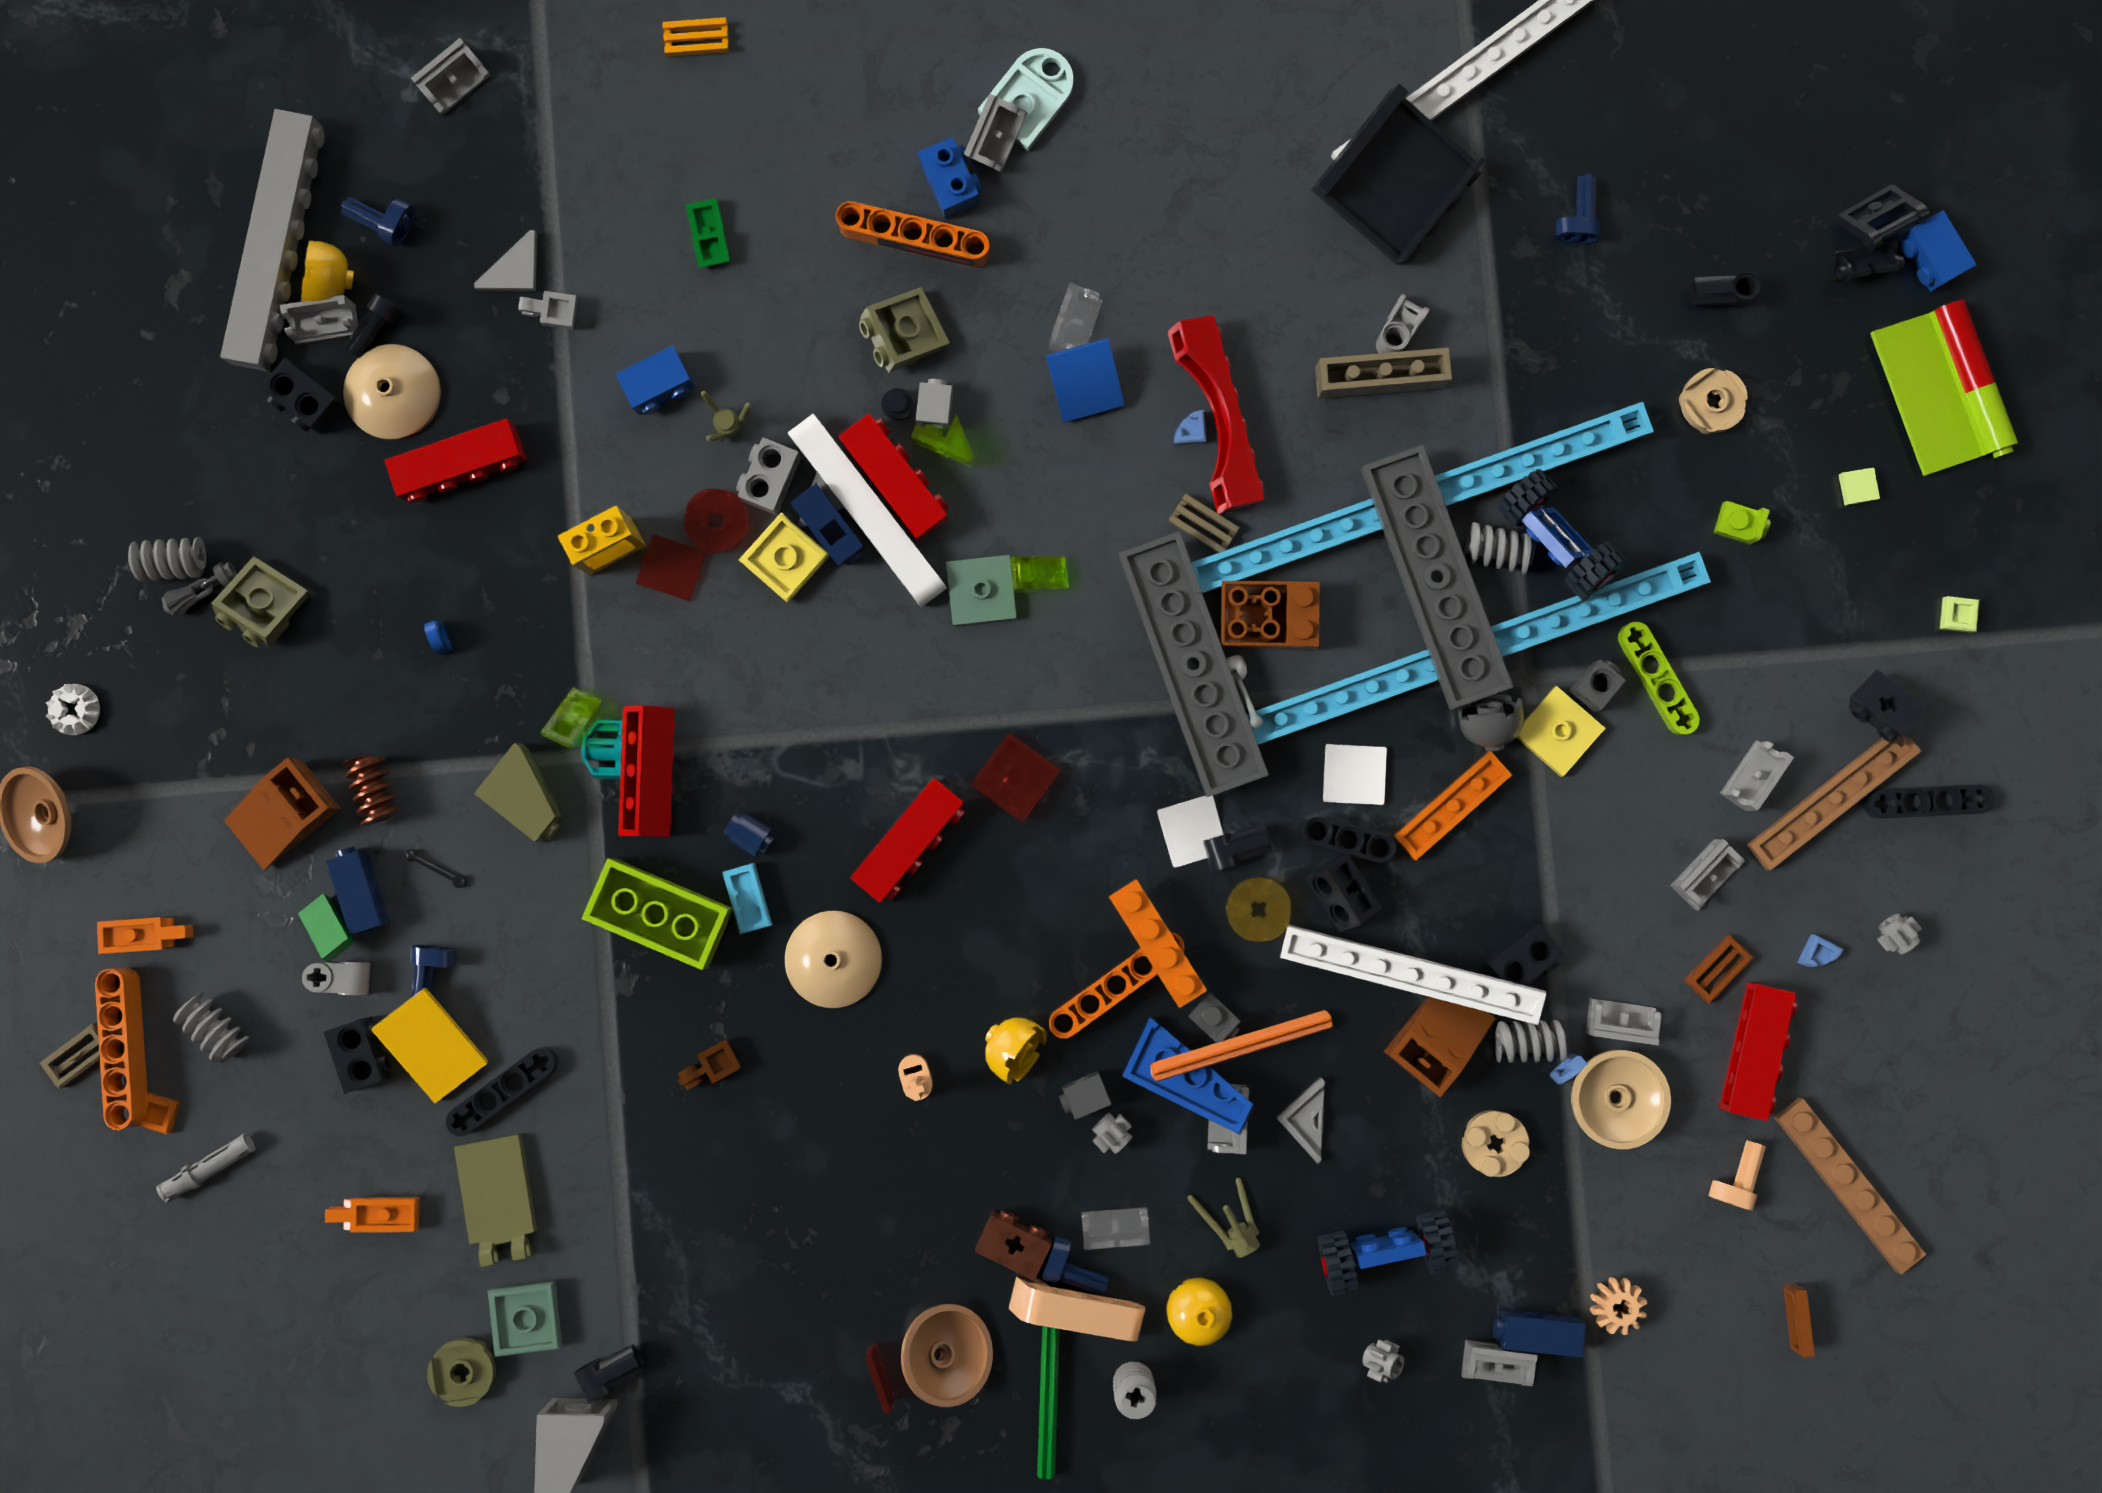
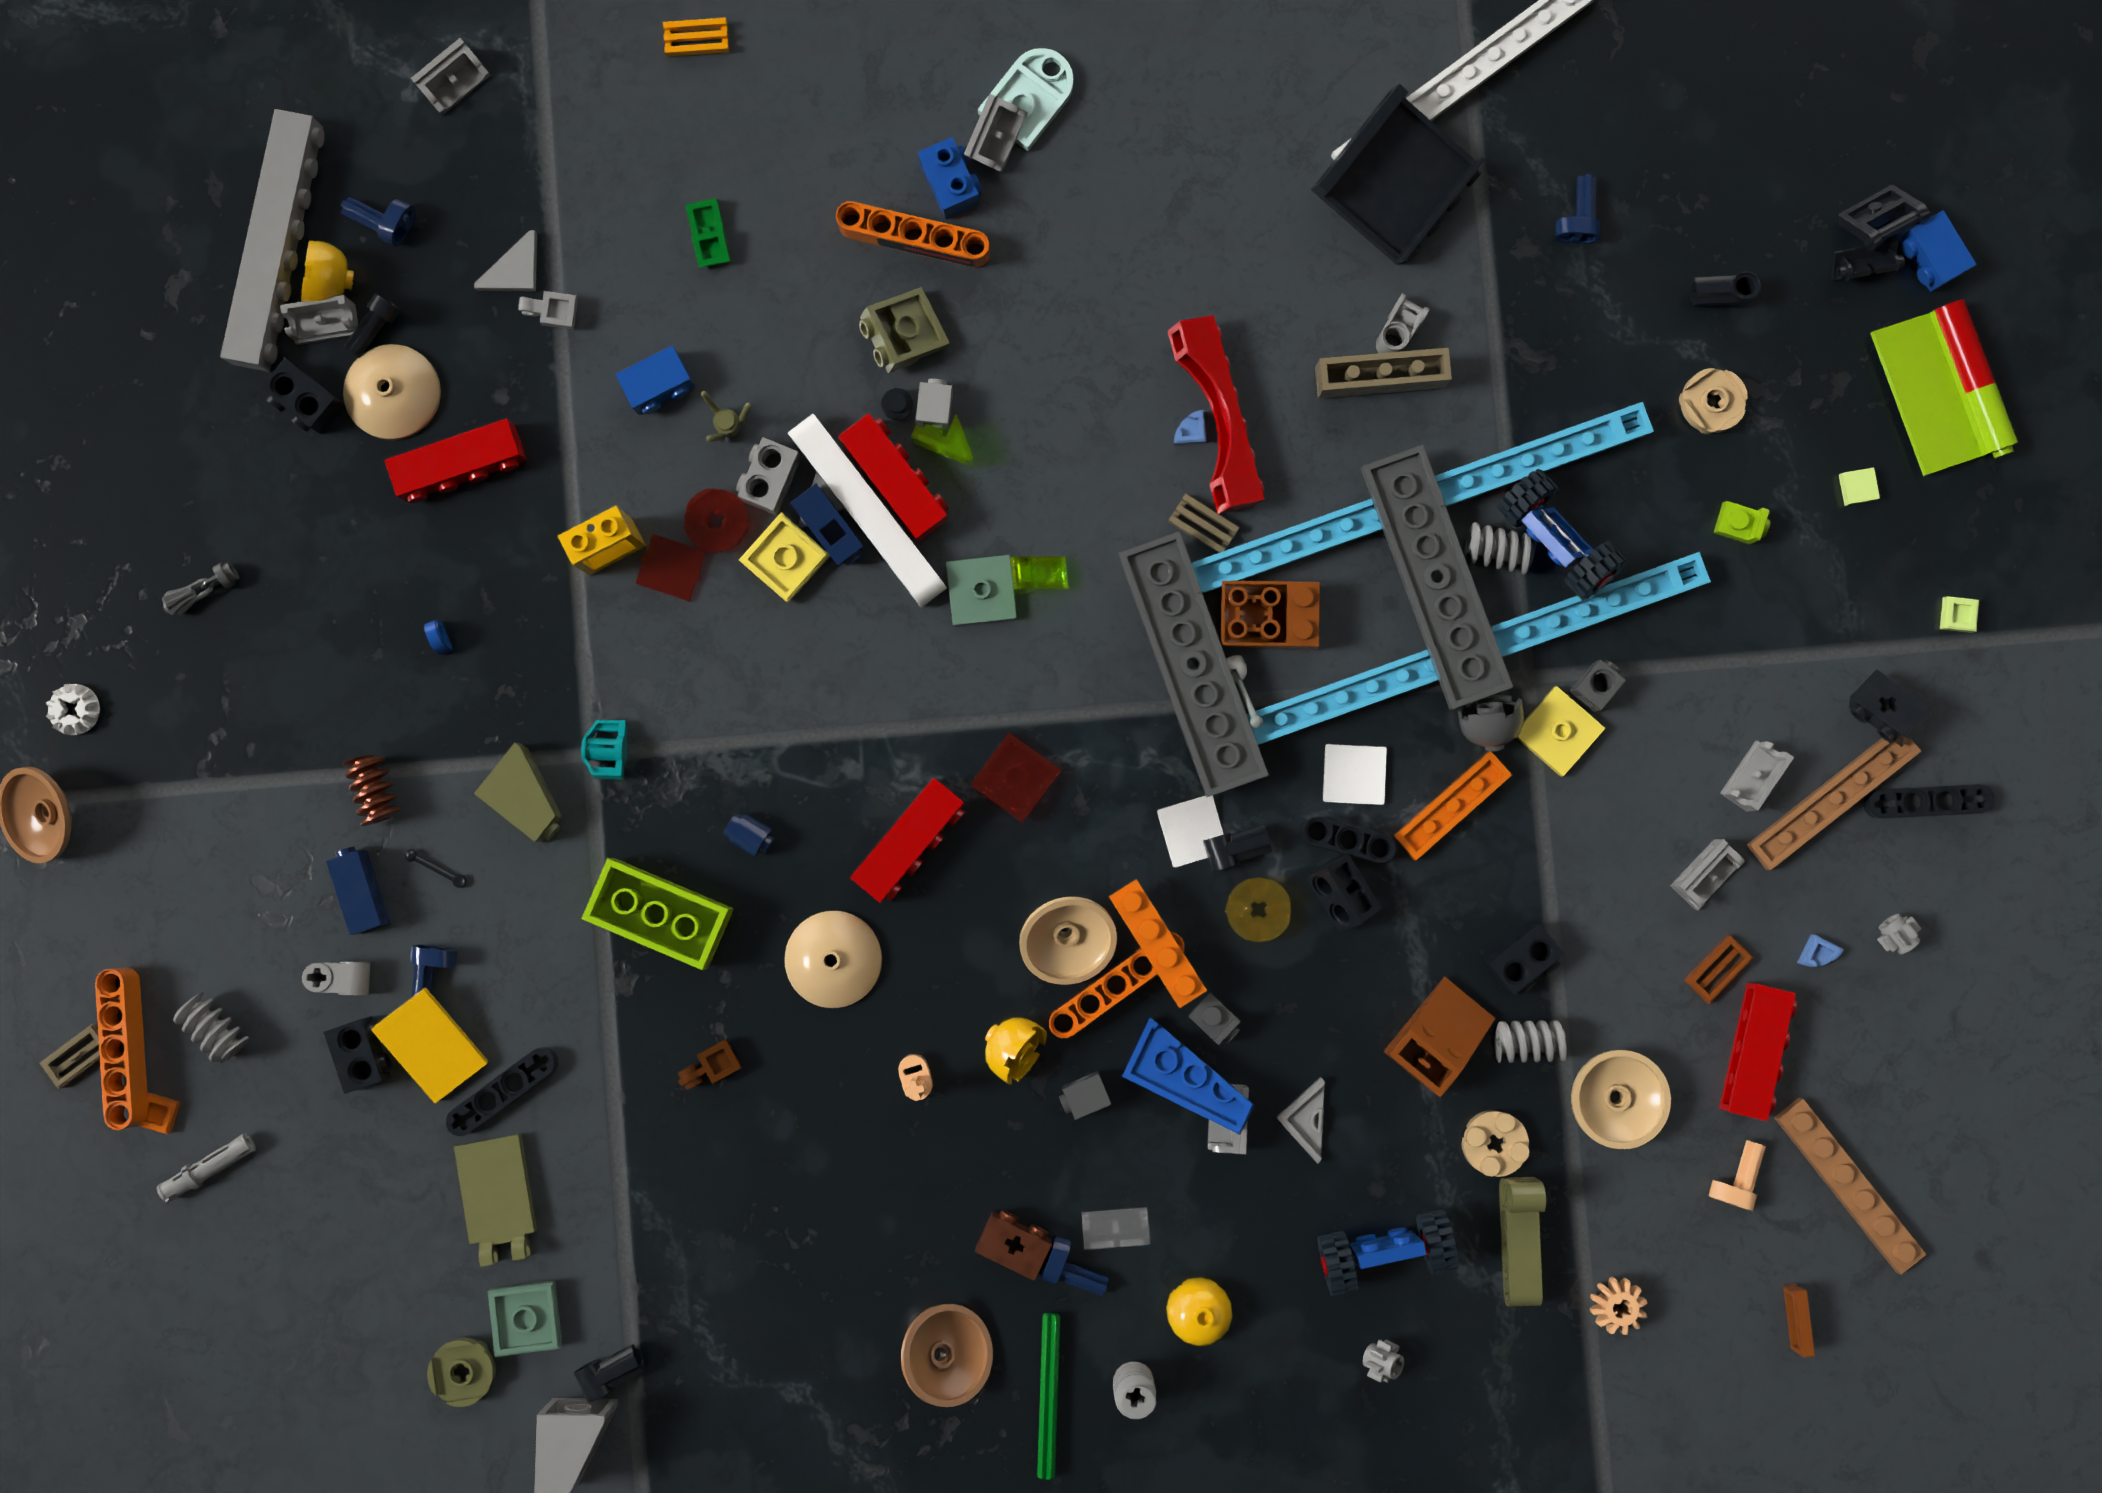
orange hinge [97,917,194,954] -> none
light grey piece [128,537,206,581] -> none
olive plate [211,556,309,648] -> none
dark orange slope [224,757,341,871] -> none
tile [298,893,354,963] -> none
orange hinge [325,1197,420,1232] -> none
clear neon green slope [541,687,602,749] -> none
red brick [618,705,675,837] -> none
medium azure plate [722,863,773,934] -> none
clear red piece [865,1343,895,1414] -> none
light nougat beam [1009,1275,1145,1341] -> none
blue slope [1046,338,1125,422] -> none
clear hinge [1049,282,1102,352] -> none
light grey gear [1092,1113,1132,1154] -> none
orange axle [1150,1010,1332,1082] -> none
olive plant [1188,1178,1260,1257] -> none
white plate [1280,924,1546,1025] -> none
light grey hinge [1461,1340,1538,1386] -> none
dark blue brick [1493,1309,1586,1358] -> none
medium blue tile [1550,1053,1588,1084] -> none
light grey hinge [1585,998,1661,1046] -> none
lime beam [1618,622,1700,735] -> none
none -> tan dish [1019,897,1117,985]
none -> olive beam [1499,1177,1546,1307]

